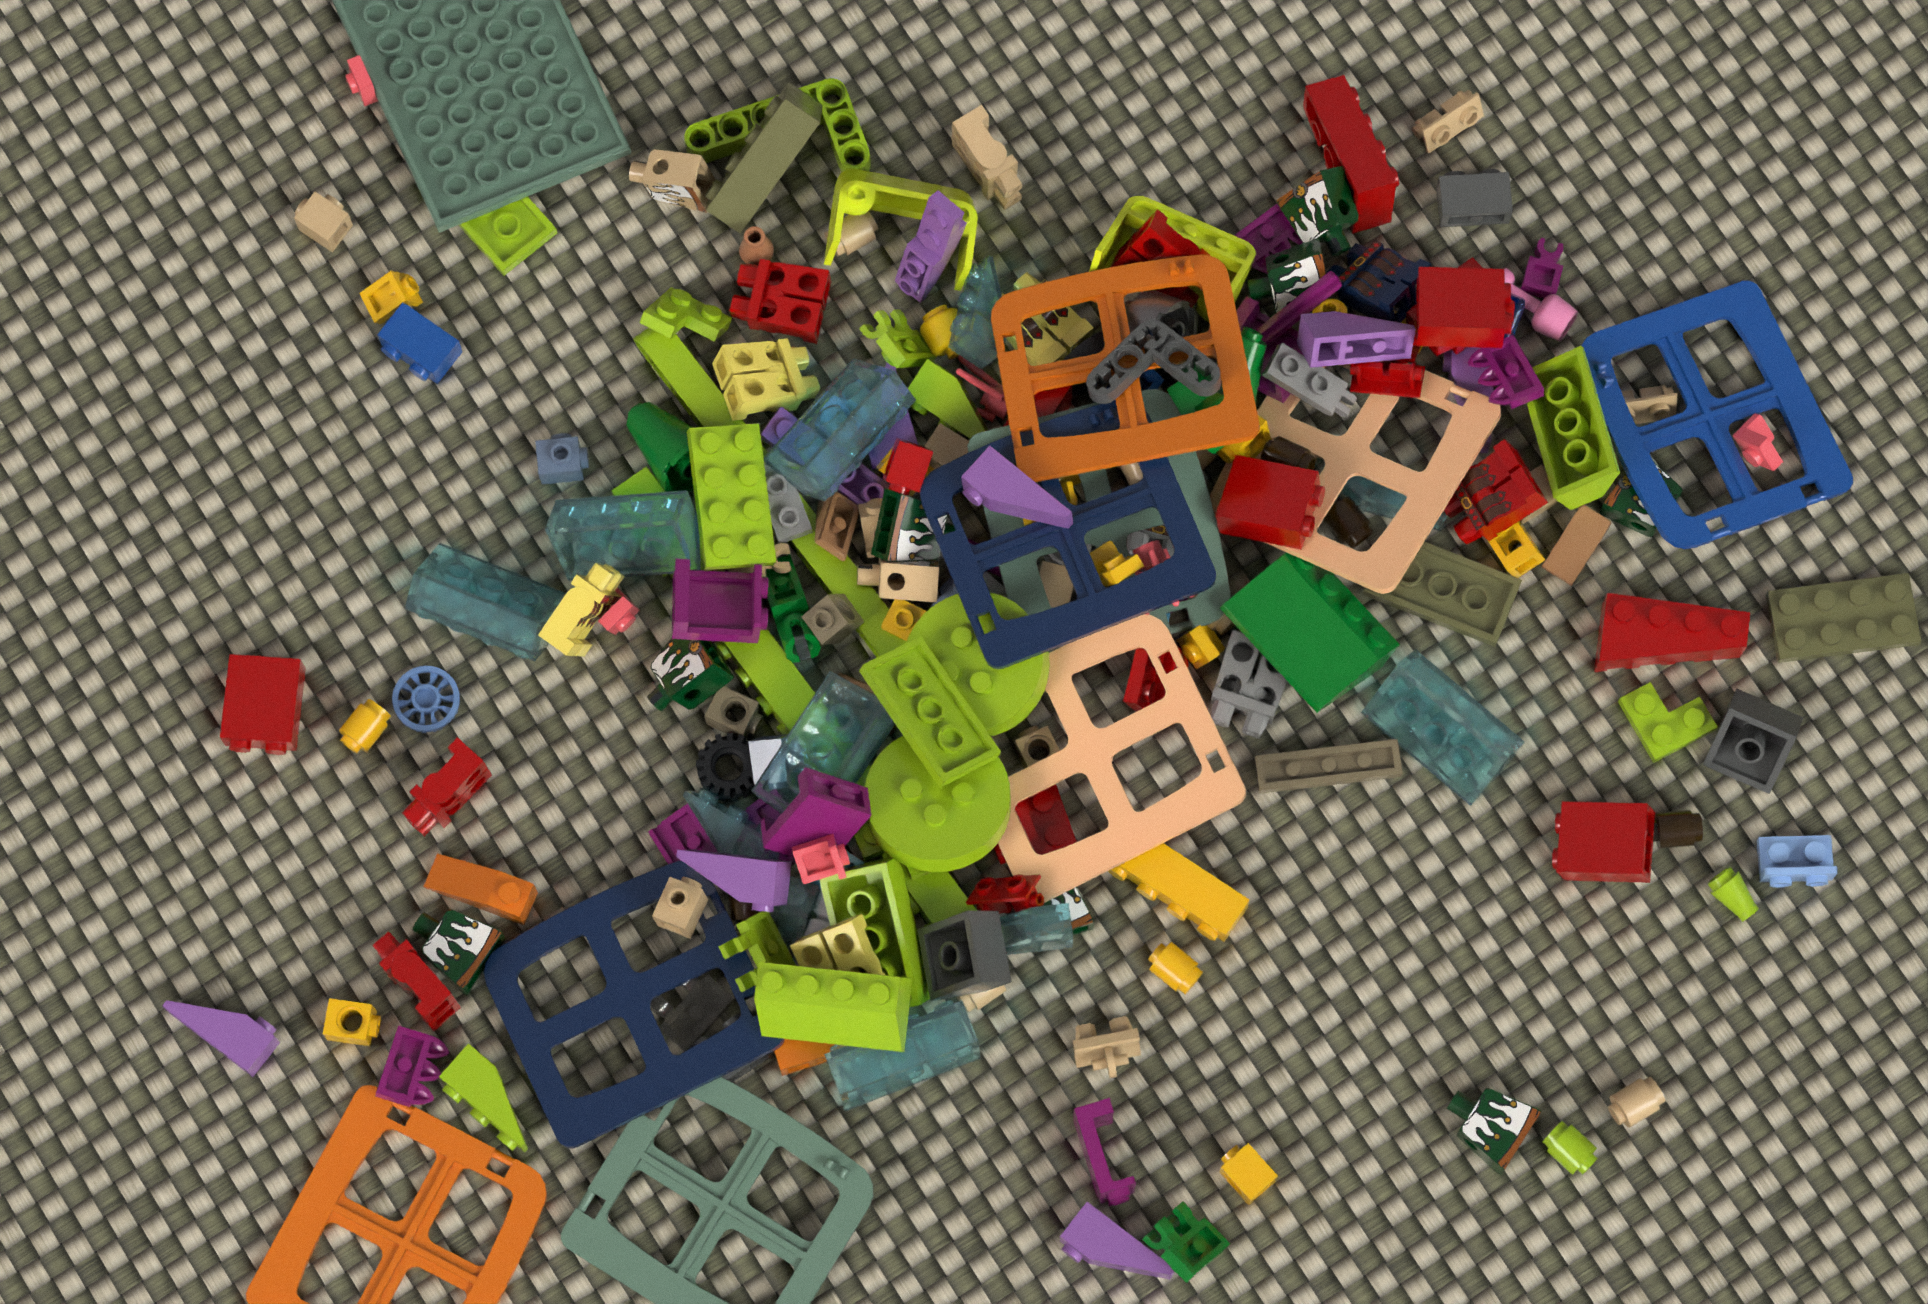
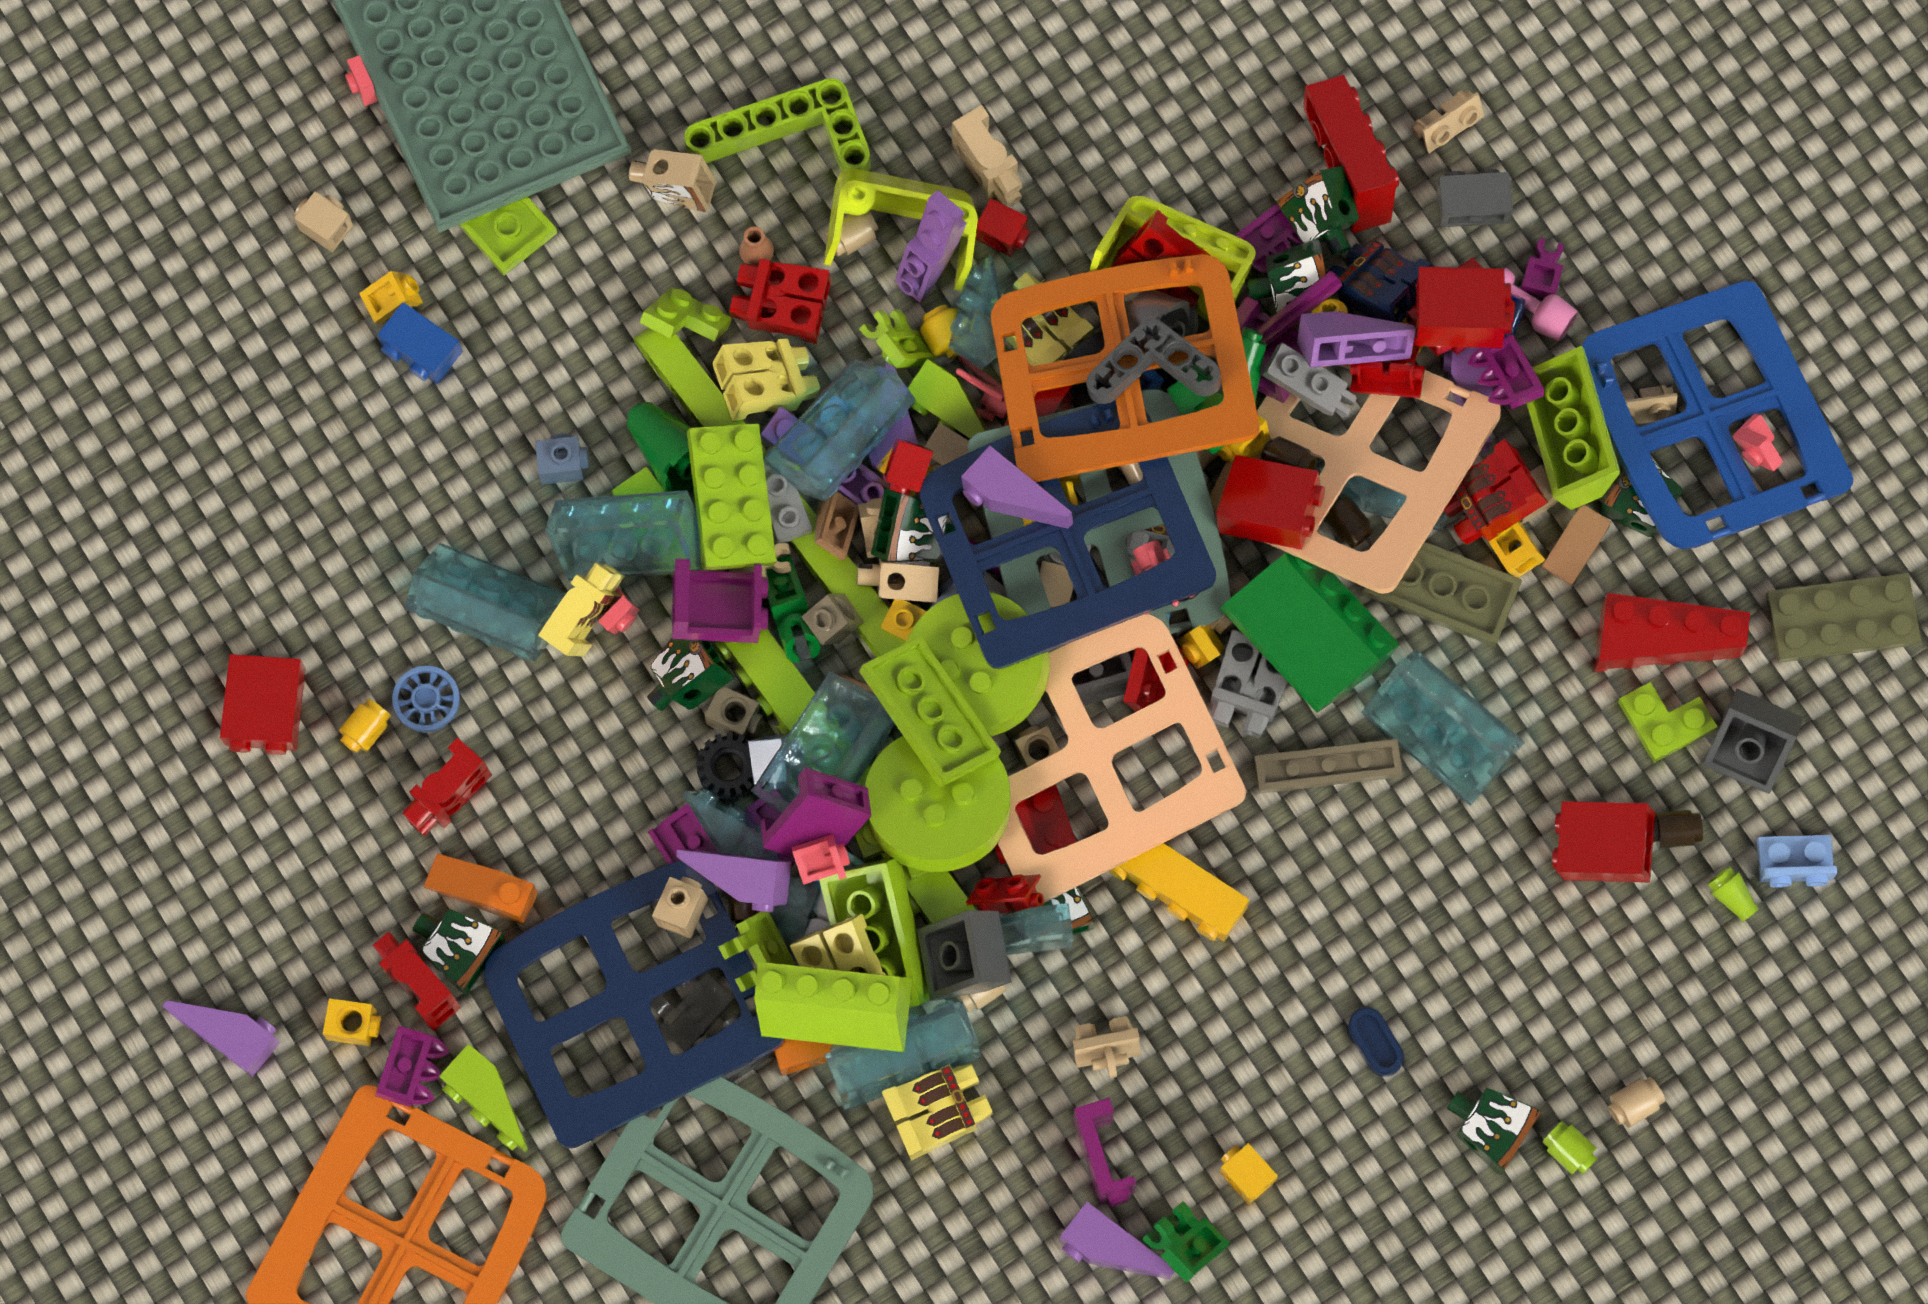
olive wedge [705,82,823,234] -> none
yellow bracket [1089,541,1144,587] -> none
yellow brick [1148,942,1203,995] -> none
none -> light yellow hips [881,1064,993,1161]
none -> red brick [975,198,1031,257]
none -> dark grey brick [1072,652,1132,705]
none -> dark blue tile [1348,1007,1404,1077]

